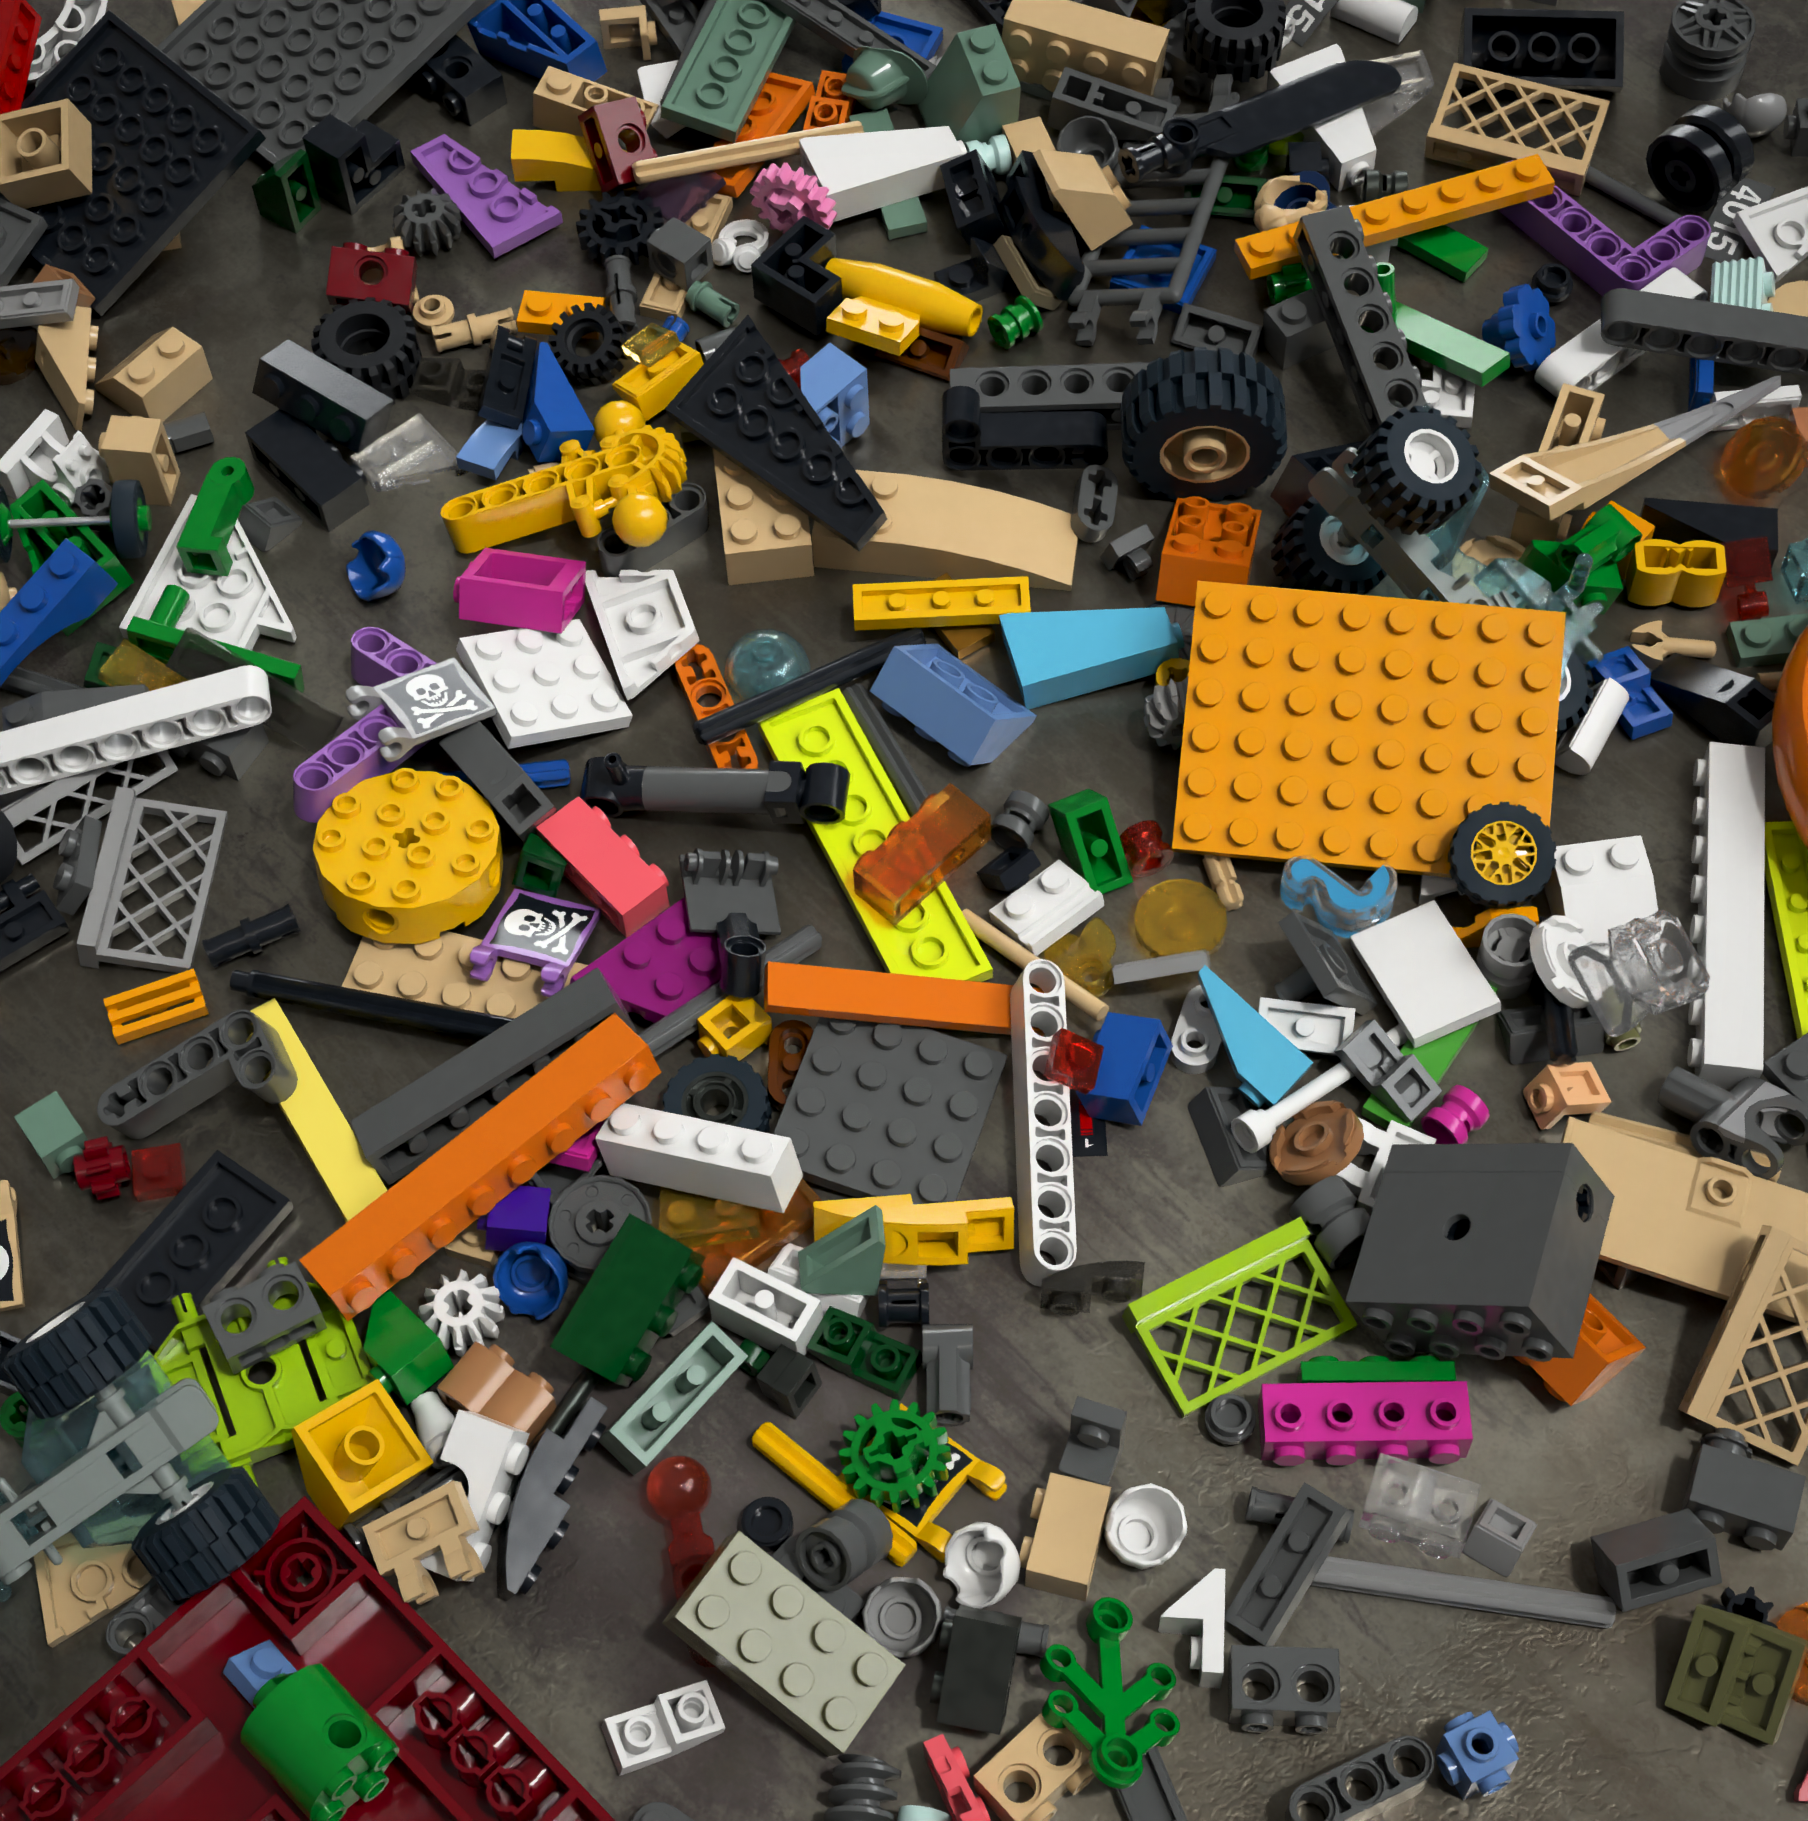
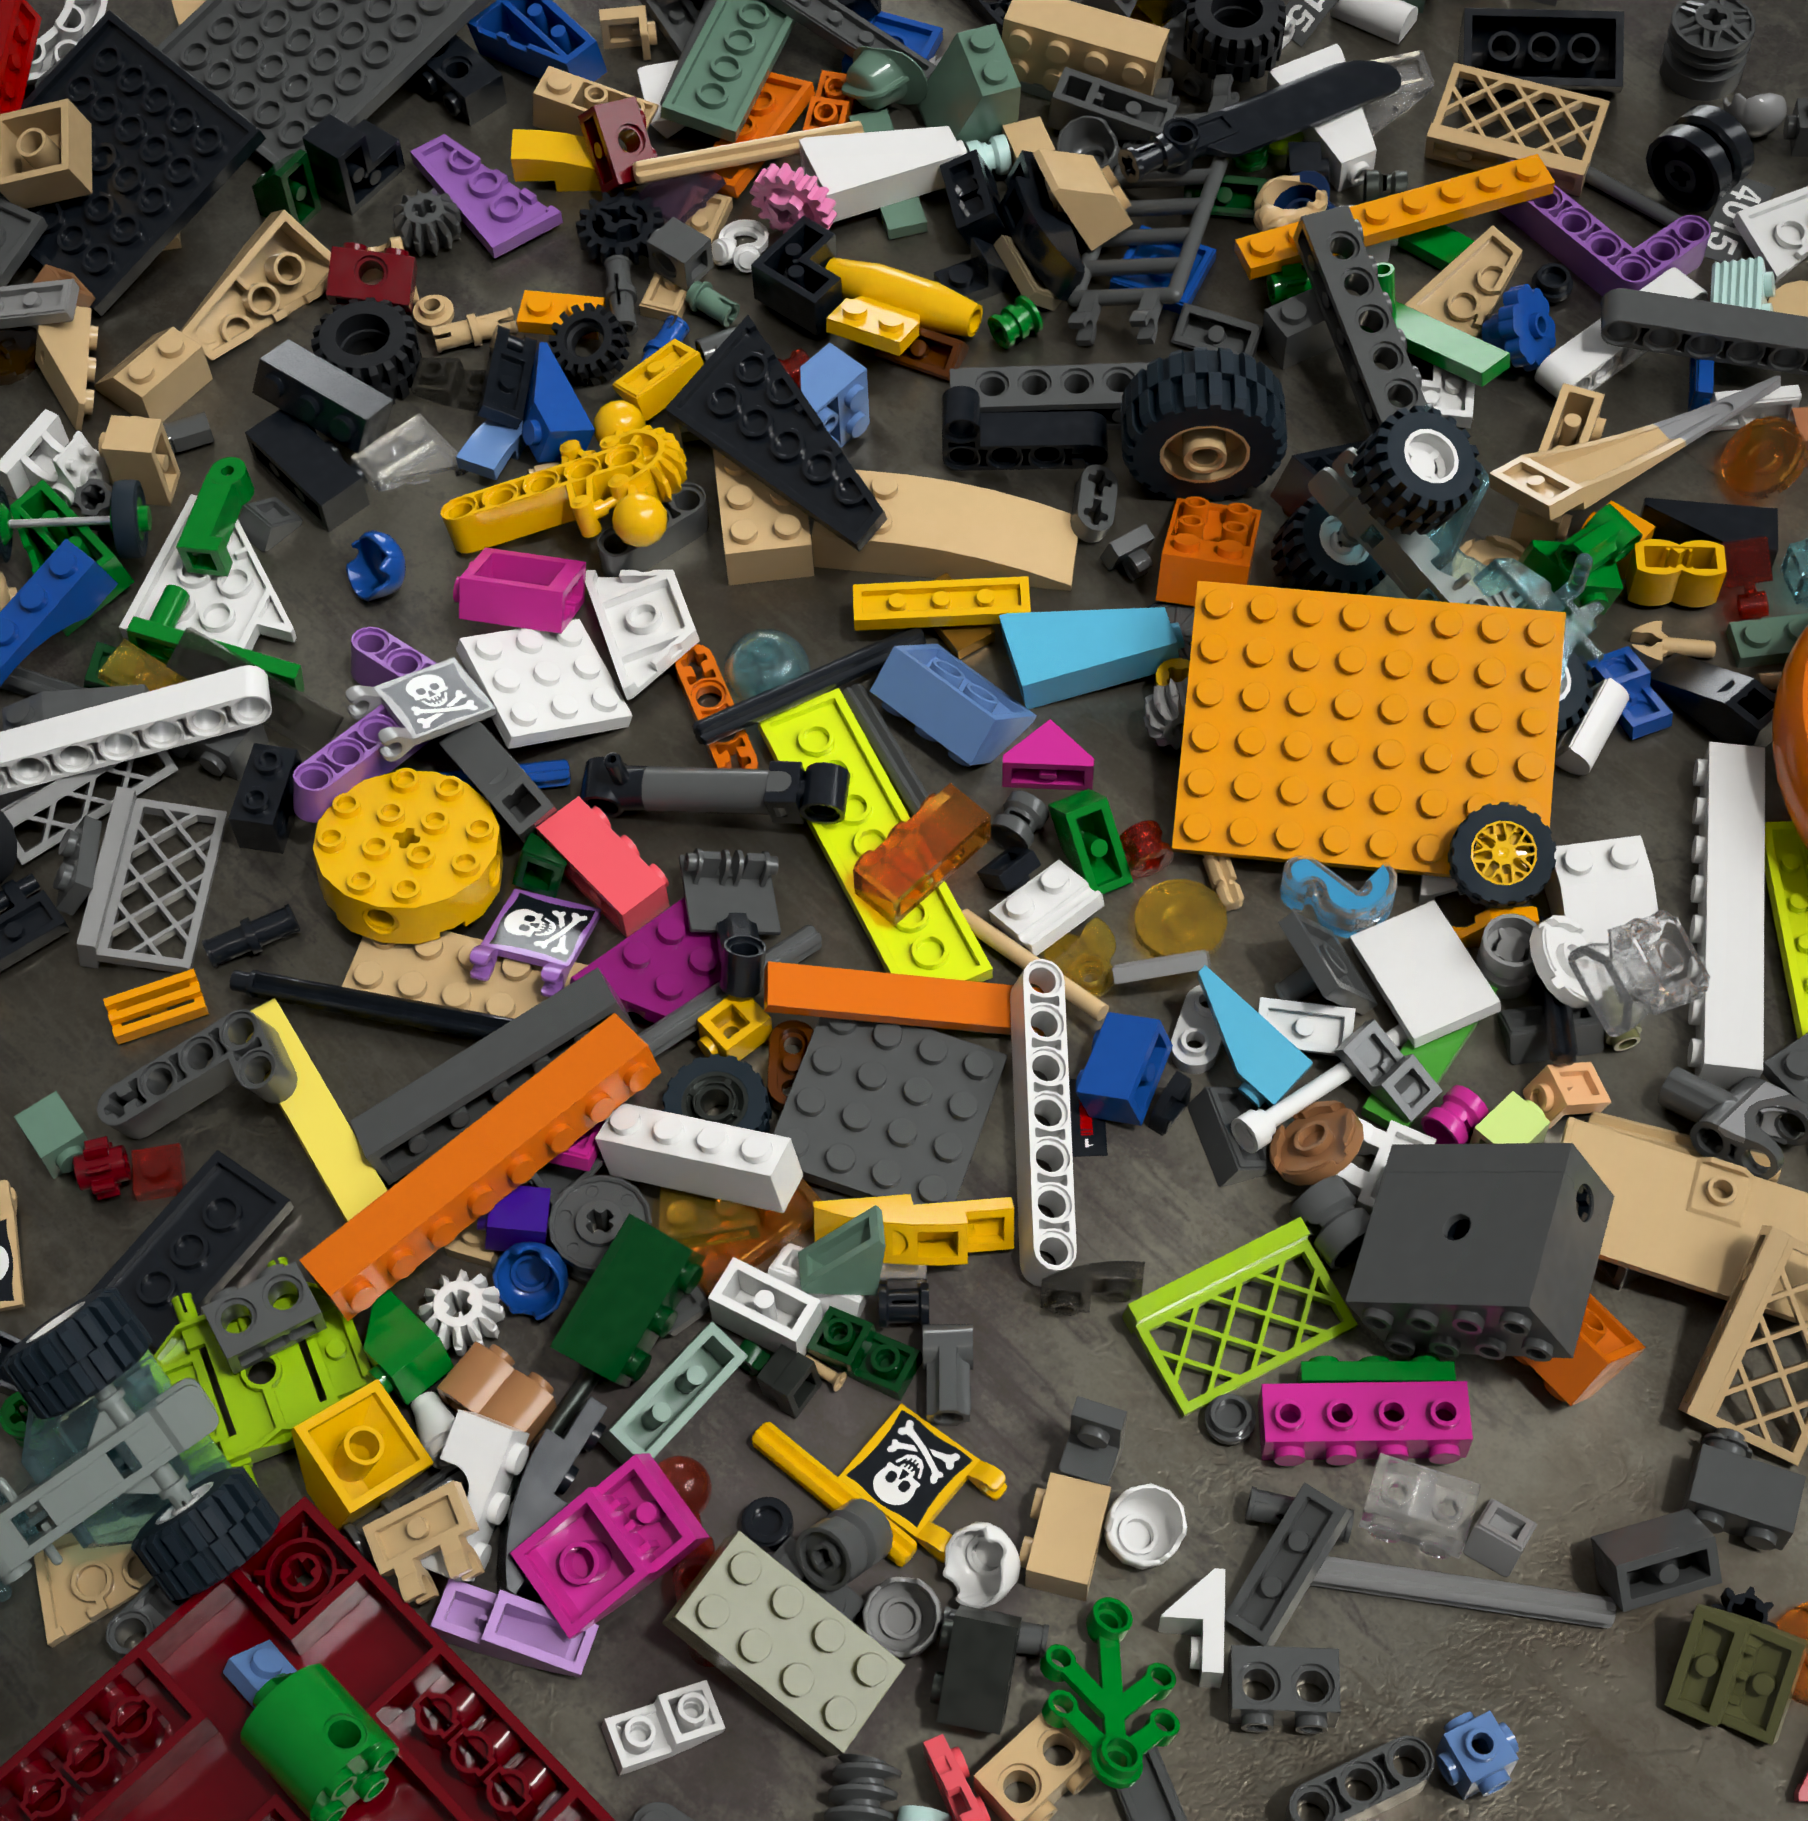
clear yellow tile [621,323,681,367] -> none
green gear [839,1399,952,1513] -> none
clear red plate [1043,1028,1104,1095] -> none
none -> tan wedge [180,209,331,361]
none -> black brick [228,743,302,854]
none -> lavender slope [430,1578,599,1678]
none -> dark pink slope [510,1453,710,1639]
none -> tan piece [806,1355,847,1392]
none -> dark pink slope [1002,719,1094,790]
none -> black tile [1148,1070,1192,1136]
none -> tan wing [1405,225,1523,338]
none -> yellowish green brick [1470,1091,1550,1144]

